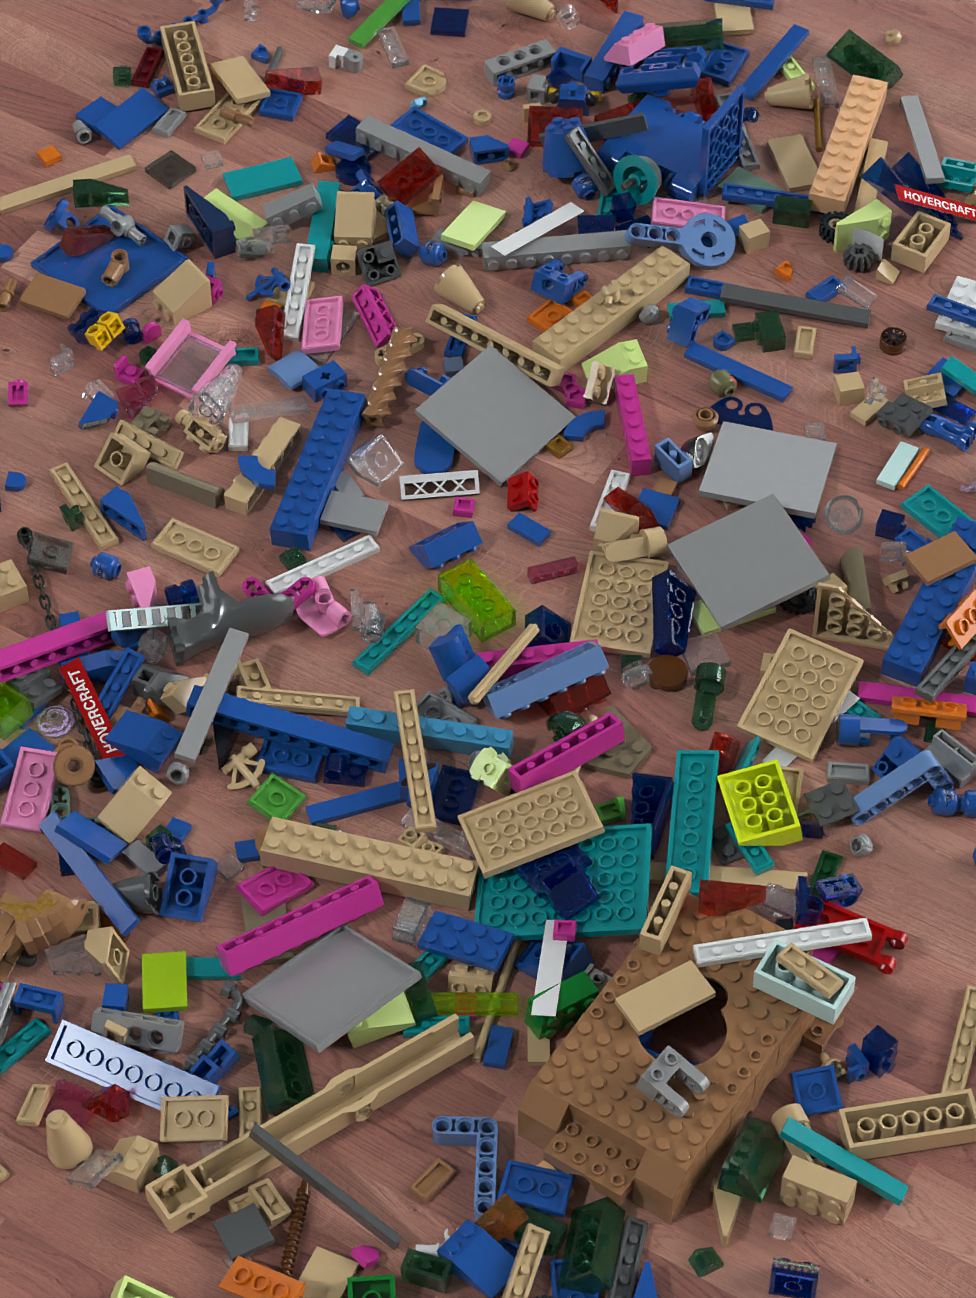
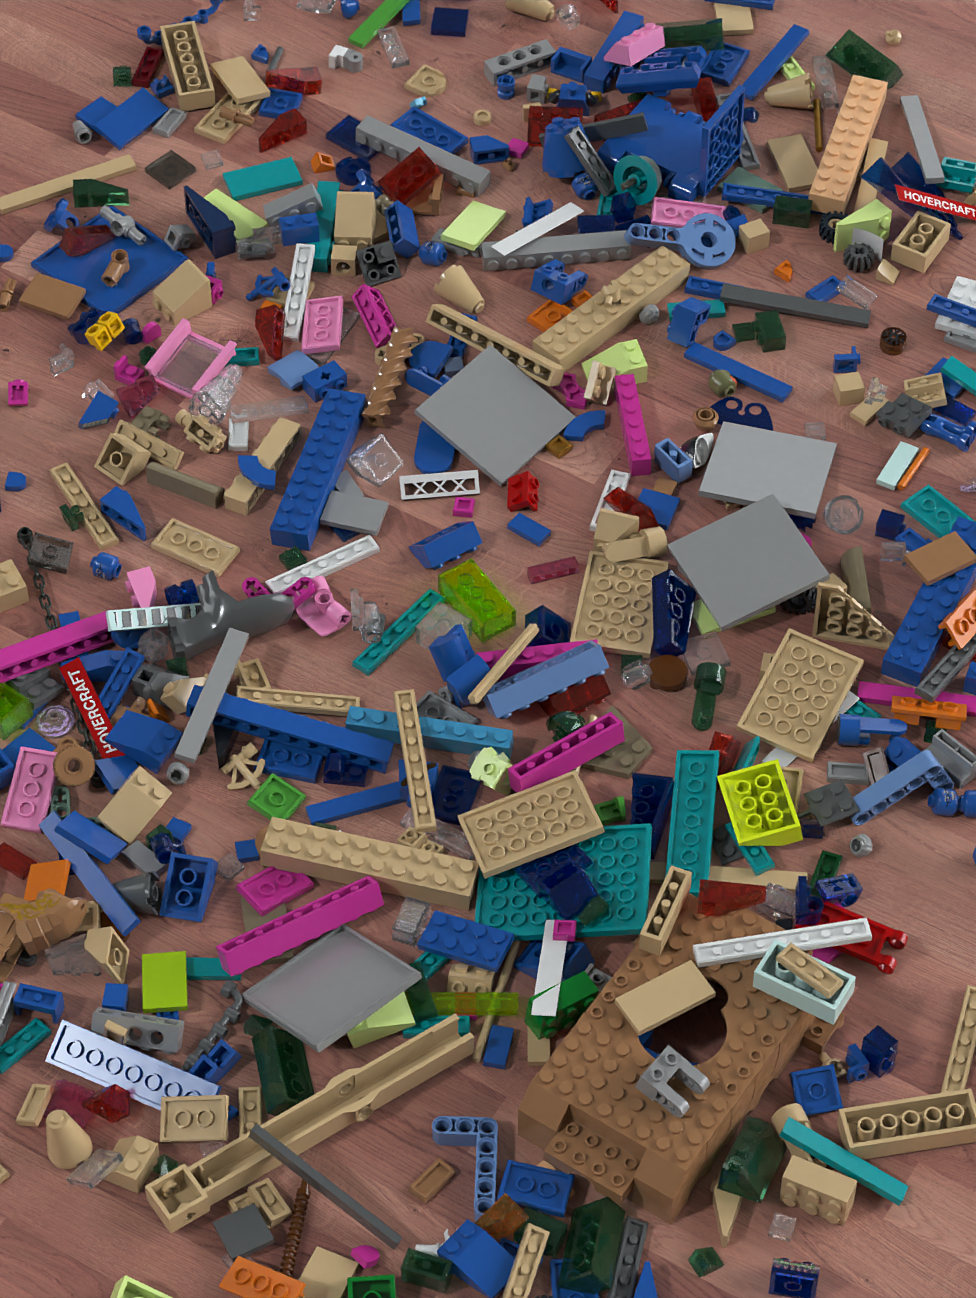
orange tile [37,145,62,167] -> none
blue tile [325,141,364,161] -> none
clear blue tile [546,67,571,89] -> none
tan tile [793,326,817,360] -> none
tan tile [882,569,909,593] -> none
none -> orange tile [24,859,71,902]
none -> clear green slope [166,657,190,678]
none -> clear red slope [258,108,307,153]
none -> blue slope [277,213,320,246]
none -> blue tile [409,341,454,378]
none -> clear green cone [577,895,610,927]
none -> clear blue tile [723,205,742,220]
none -> tile [862,747,890,785]

